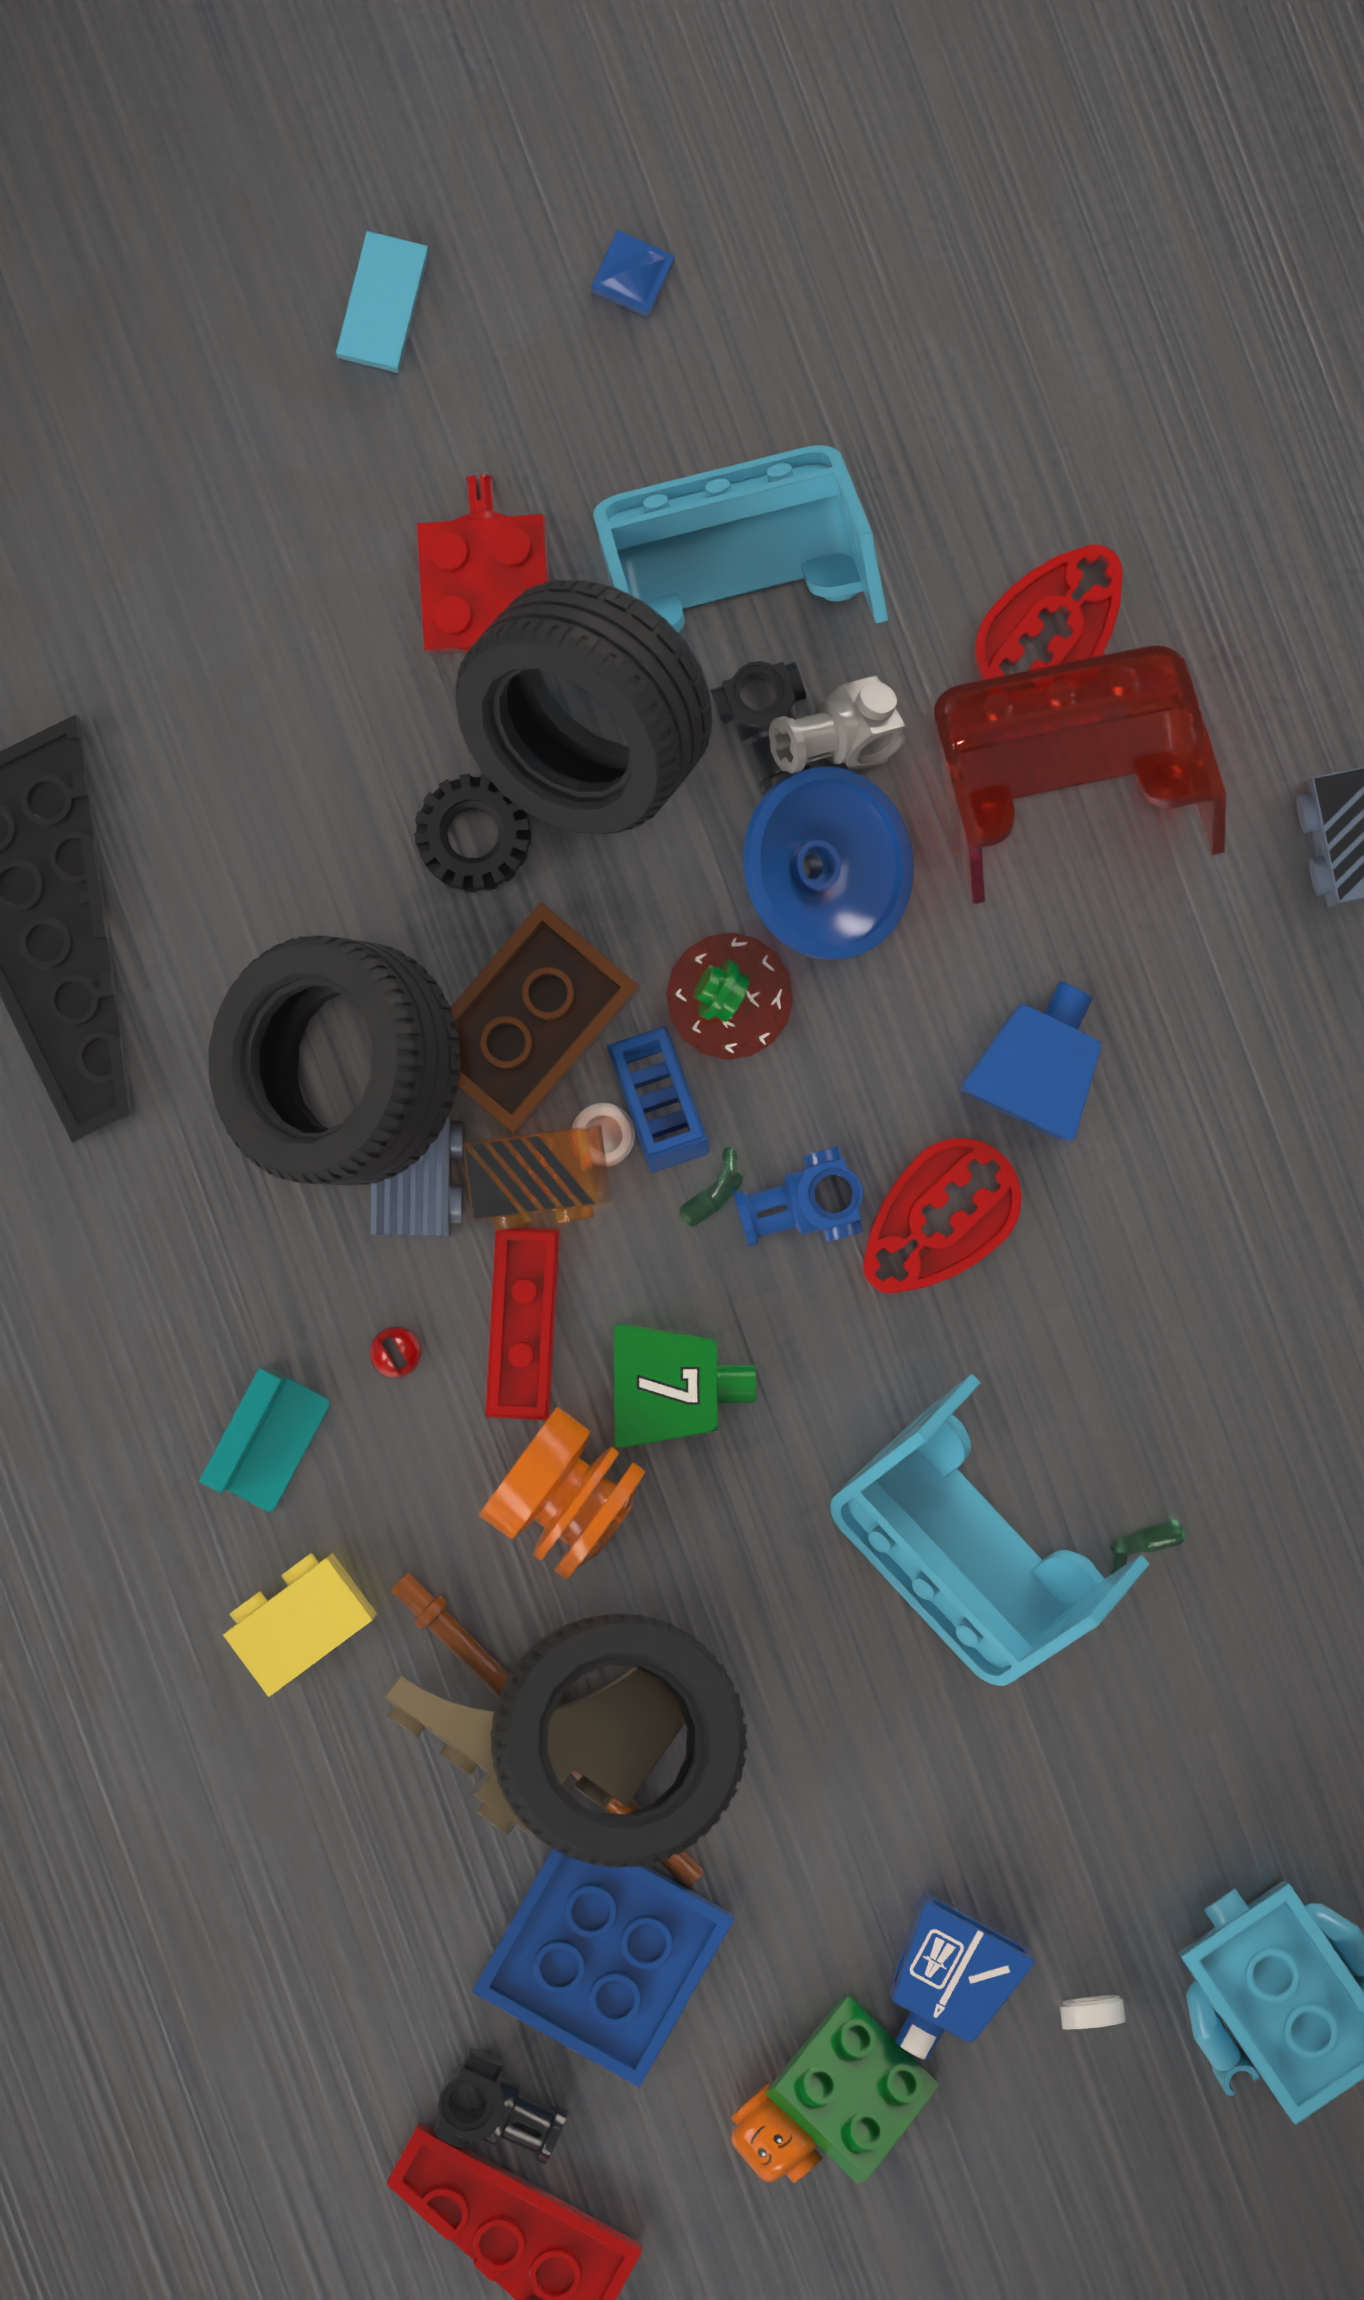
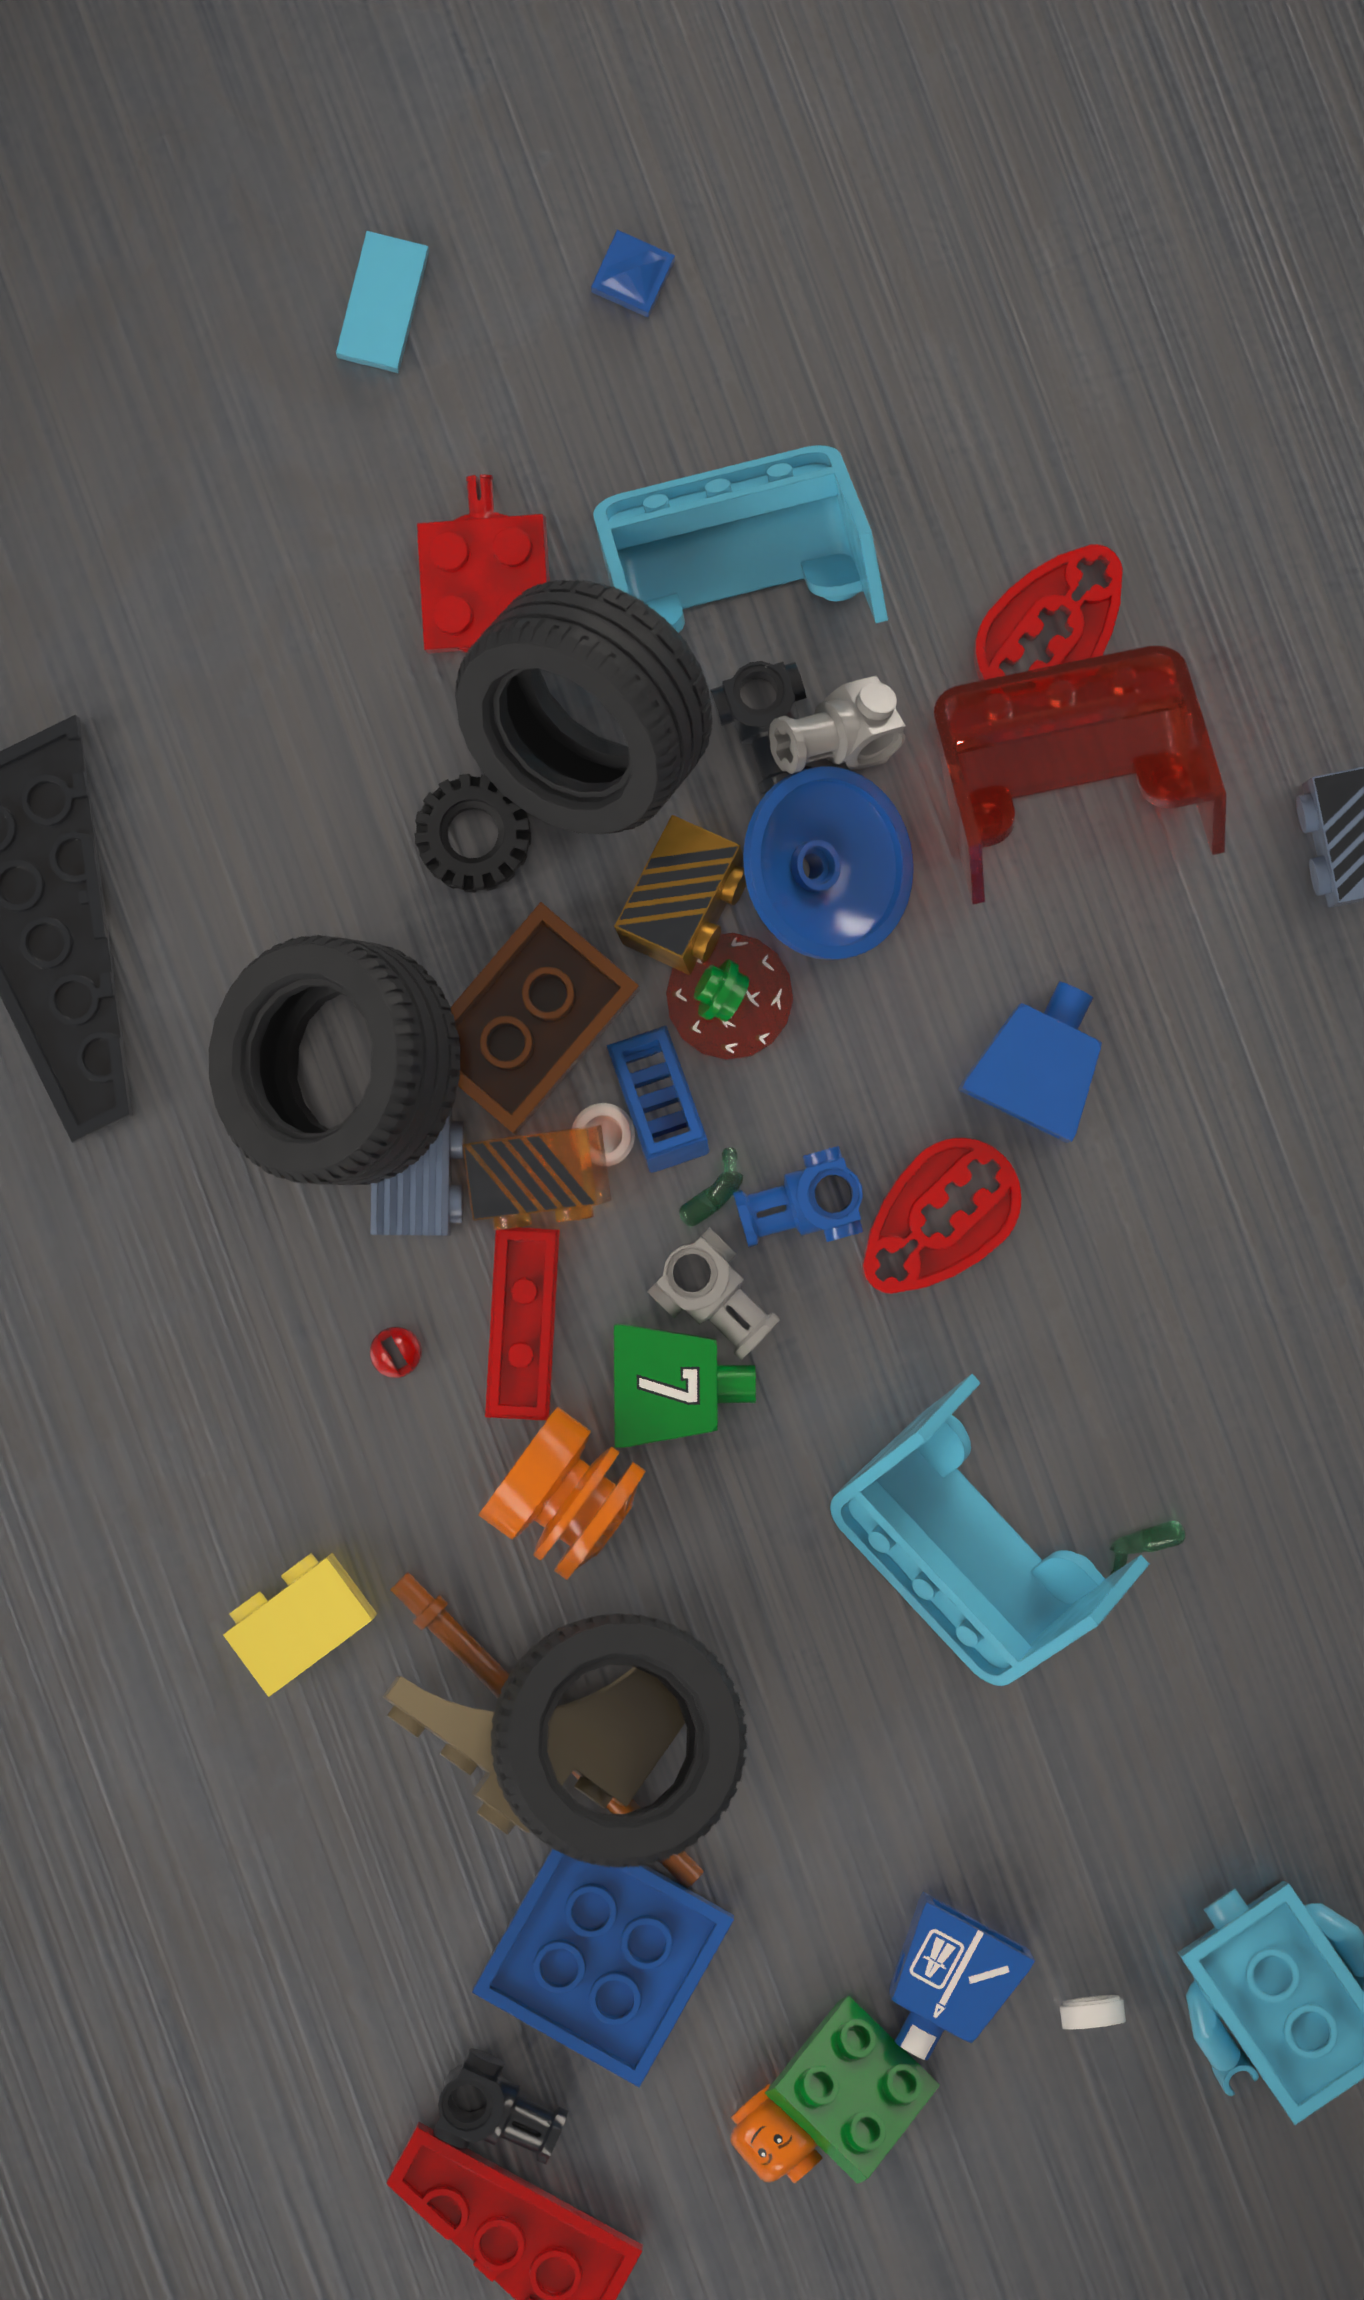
teal panel [198,1365,331,1512] -> none
none -> brick [614,815,746,975]
none -> light grey connector [647,1227,780,1360]

